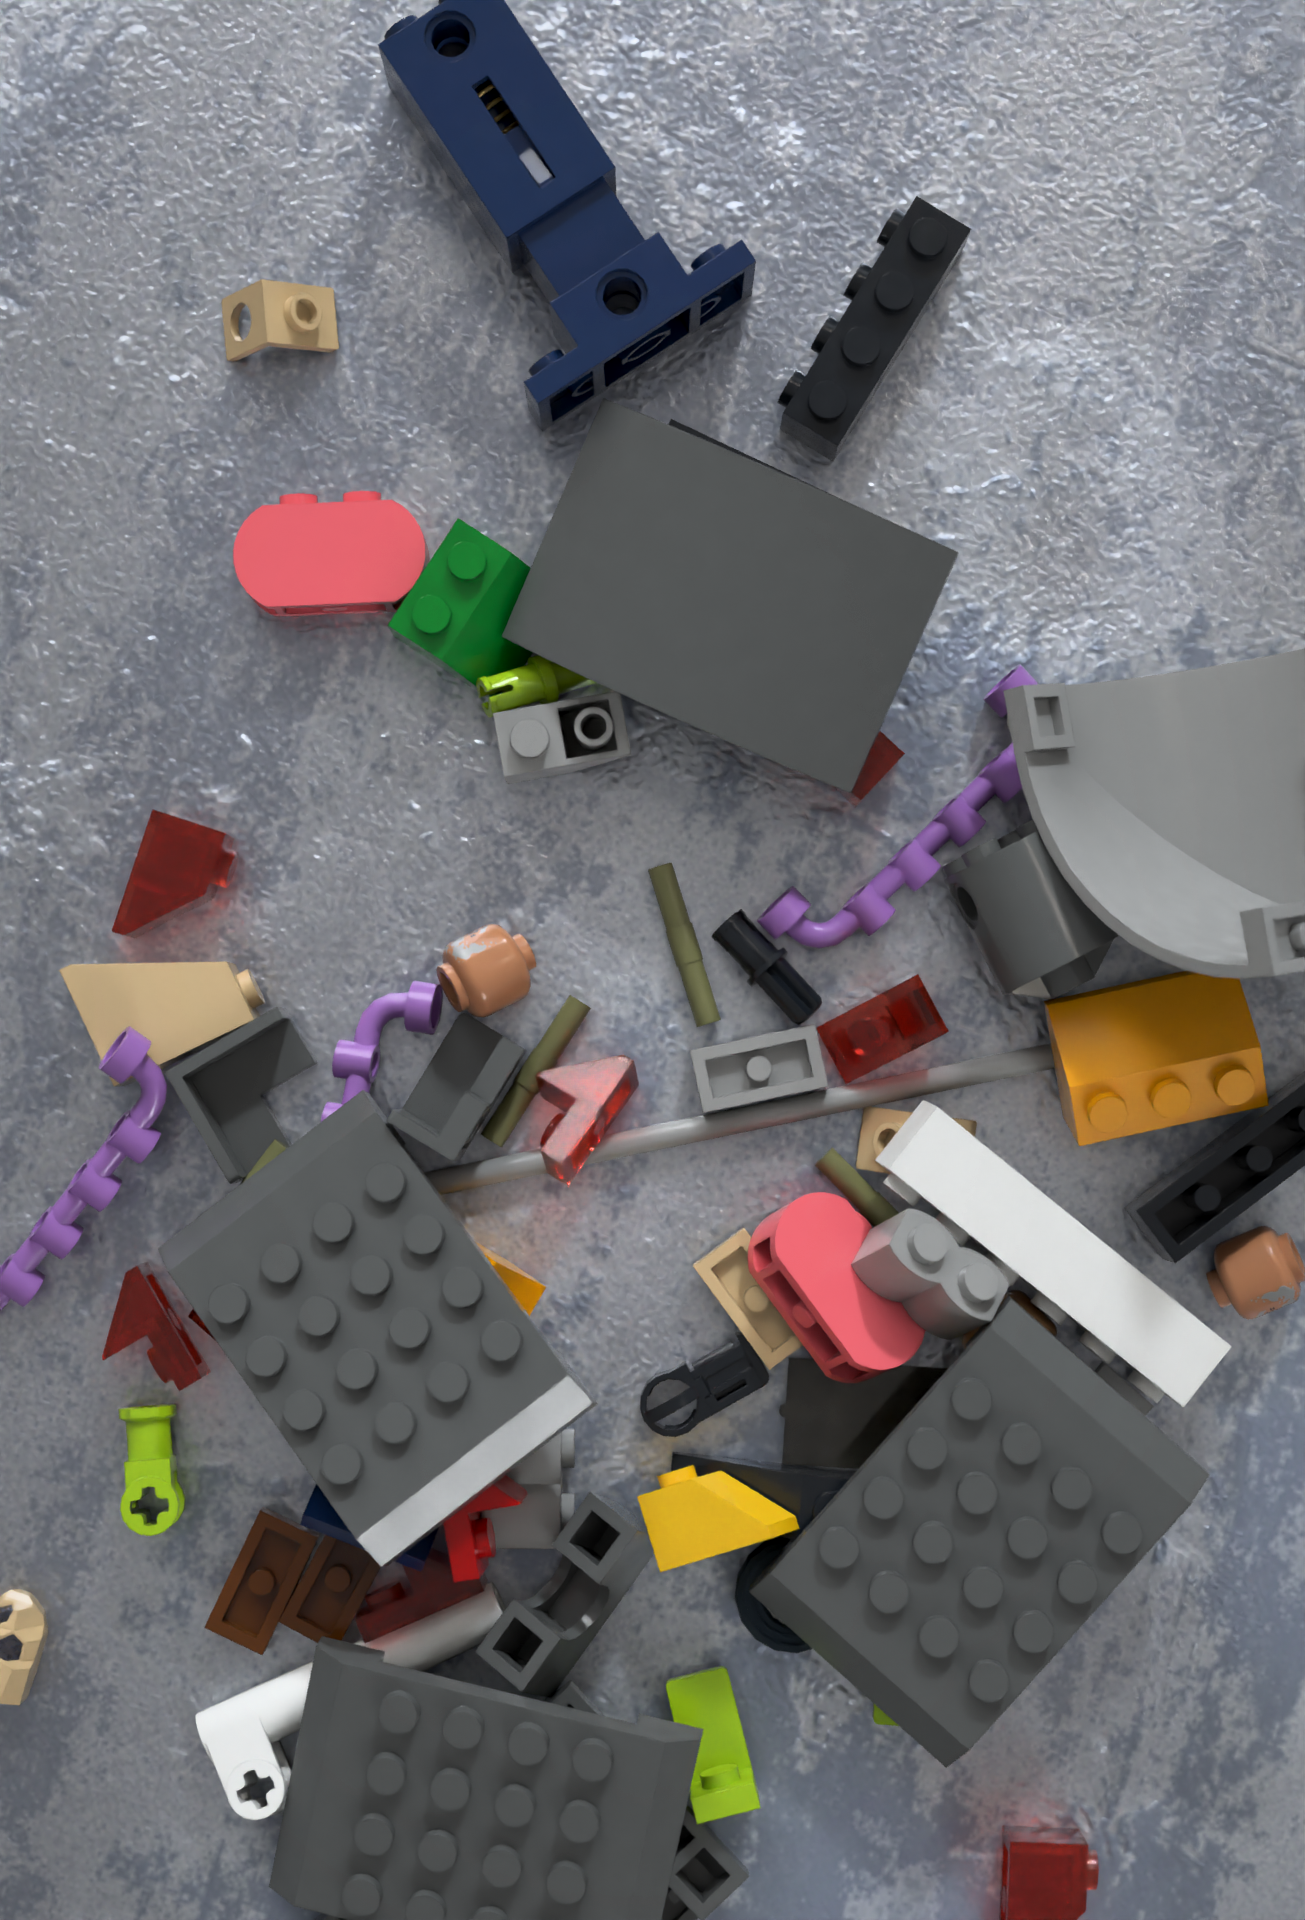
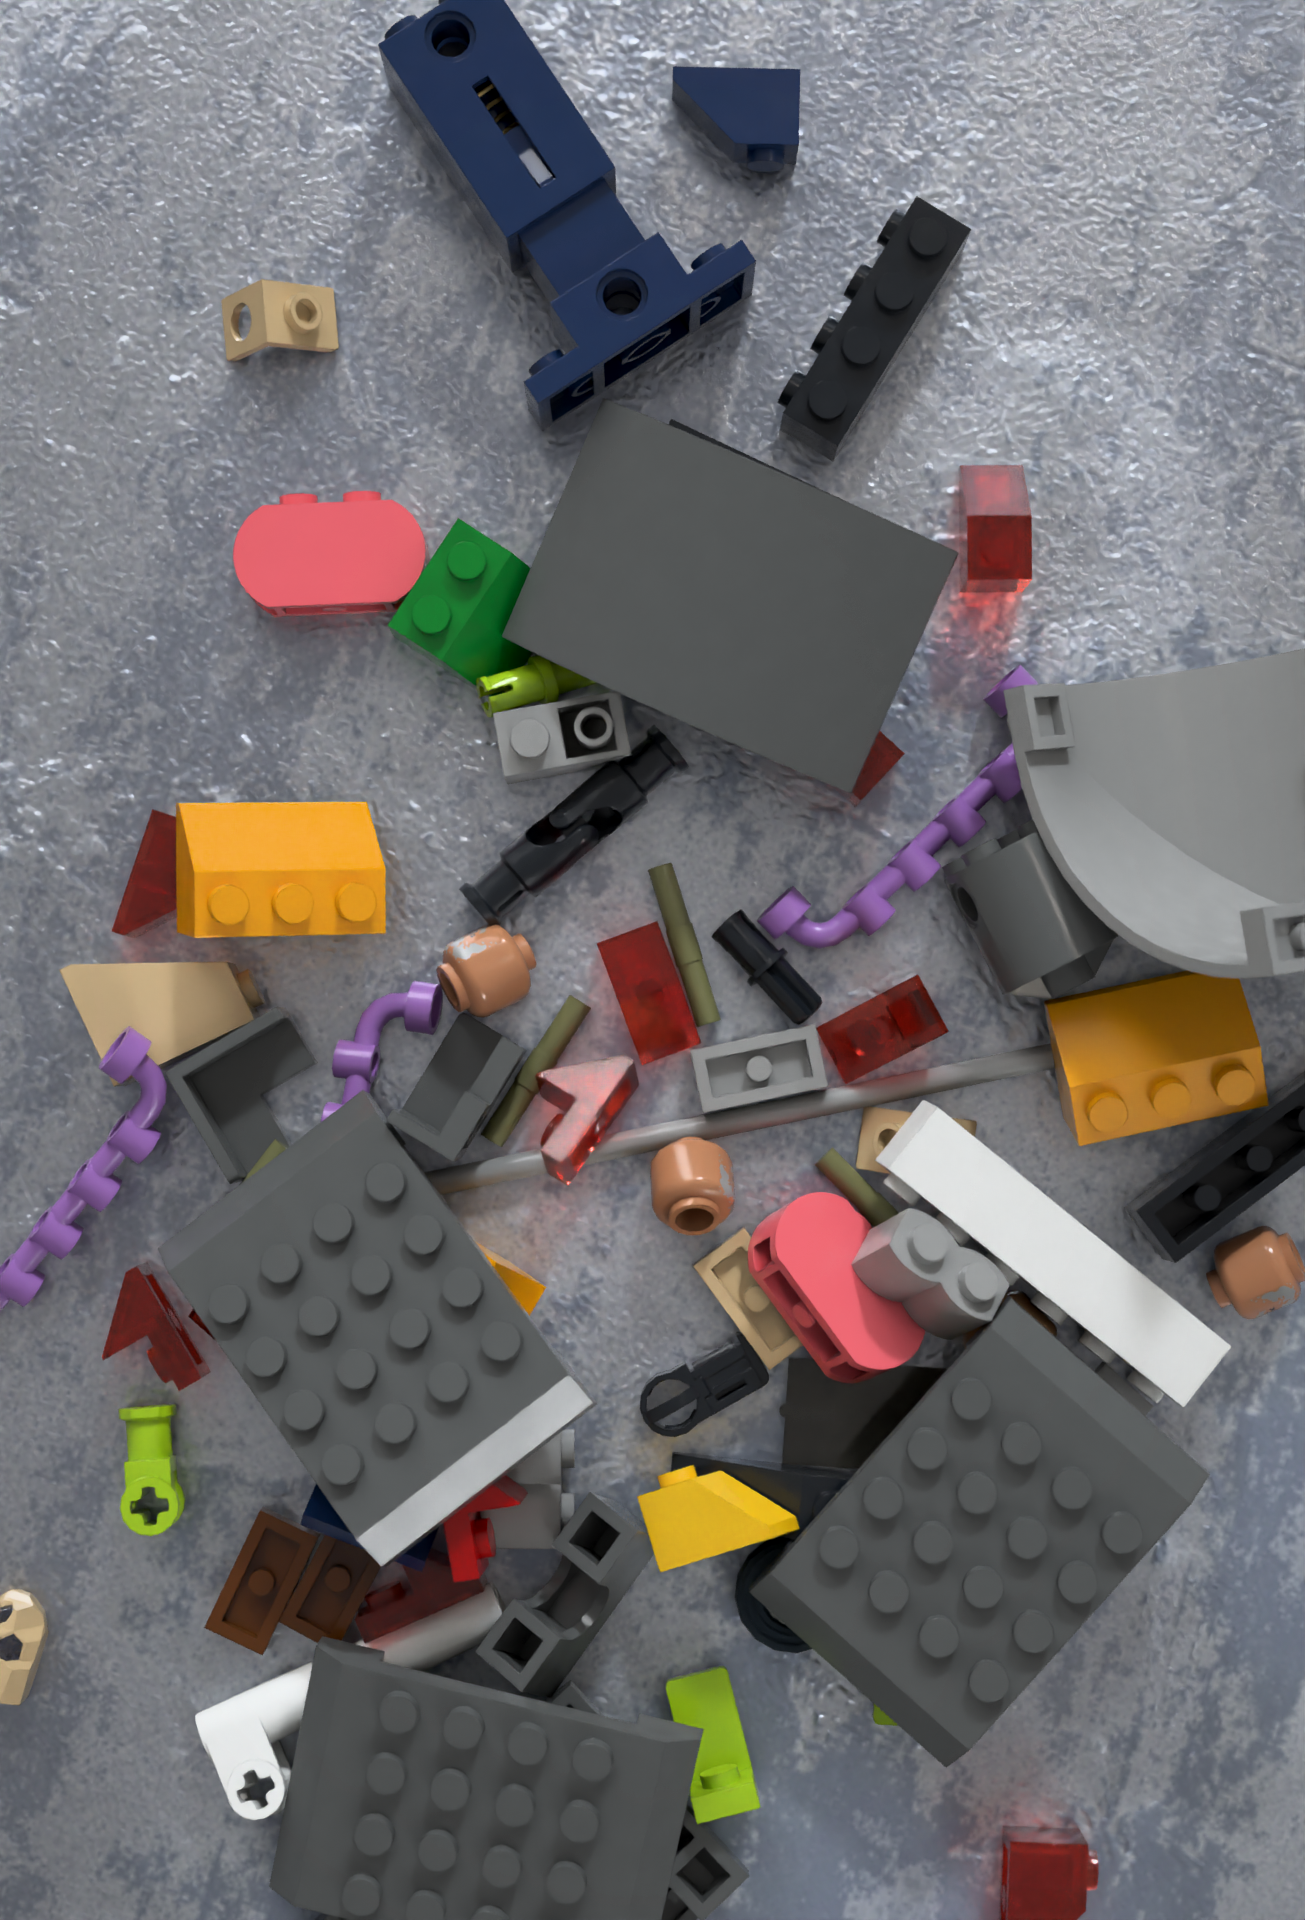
none -> light orange slope [176,802,386,938]
none -> black piece [459,725,689,926]
none -> clear red slope [597,921,701,1065]
none -> nougat head [650,1137,735,1235]
none -> dark blue slope [672,66,800,172]
none -> clear red slope [959,465,1032,592]

